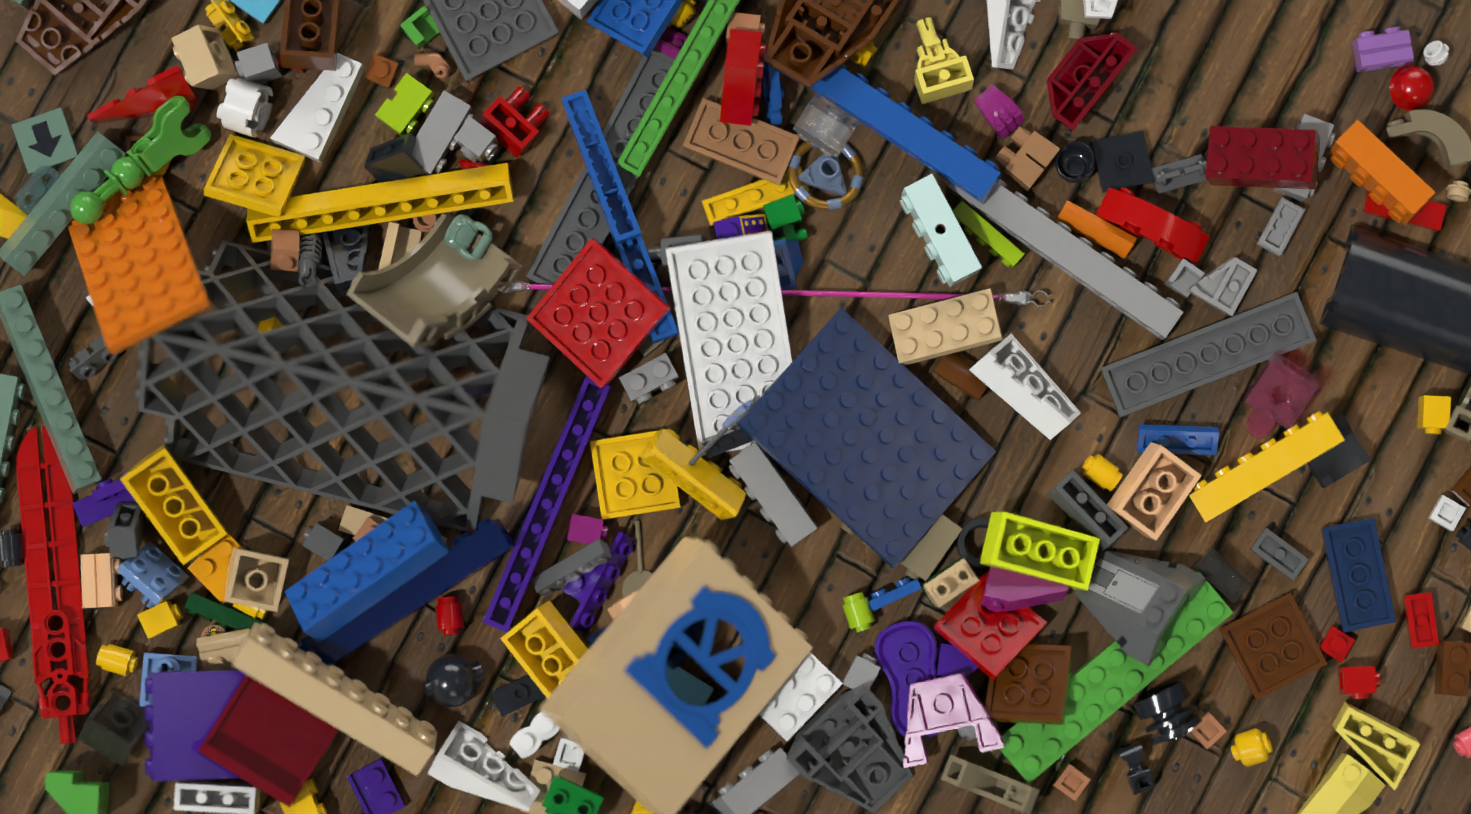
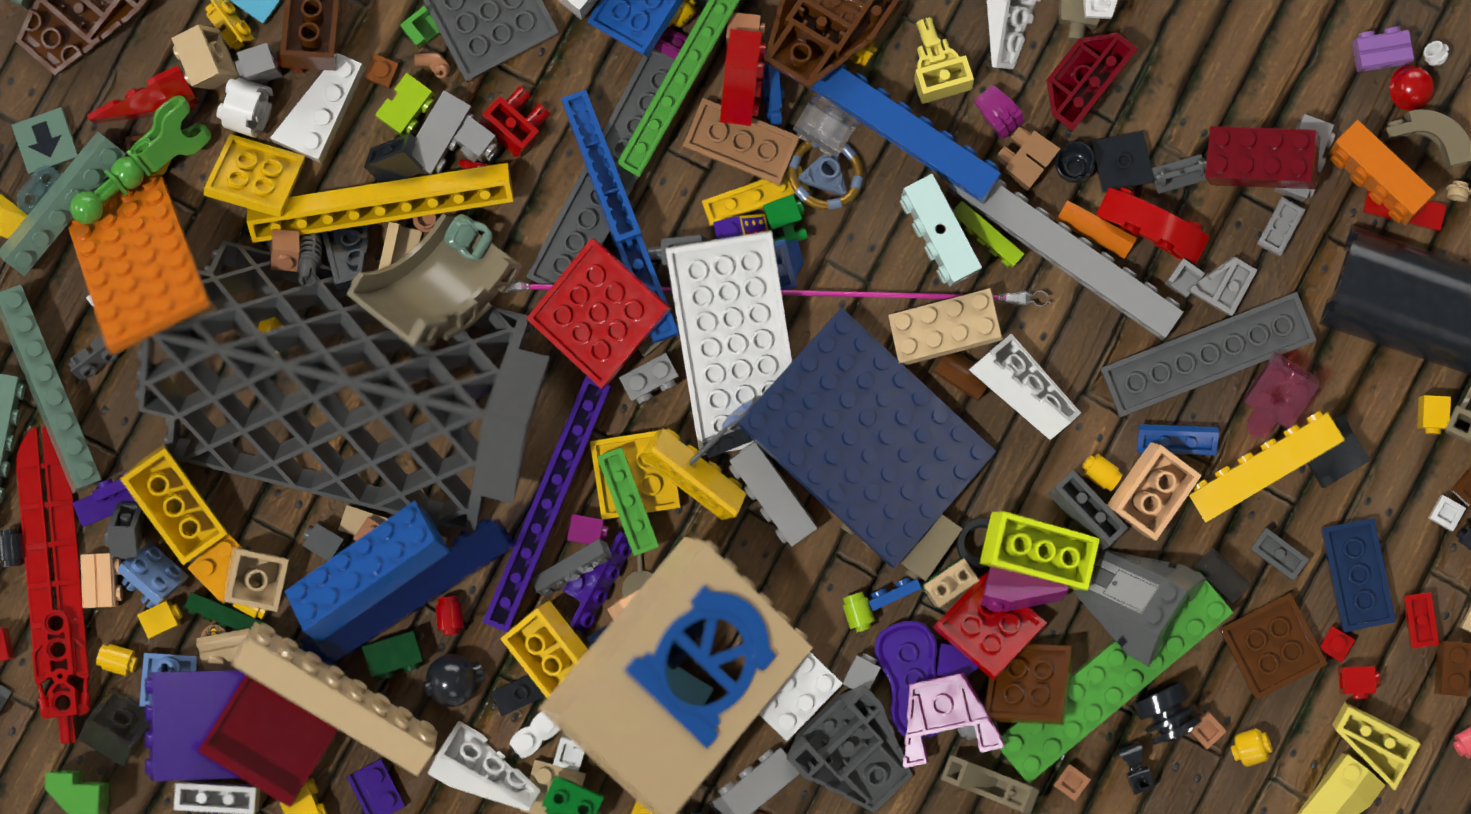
none -> dark green brick [362,631,425,681]
none -> bright green plate [597,447,659,556]

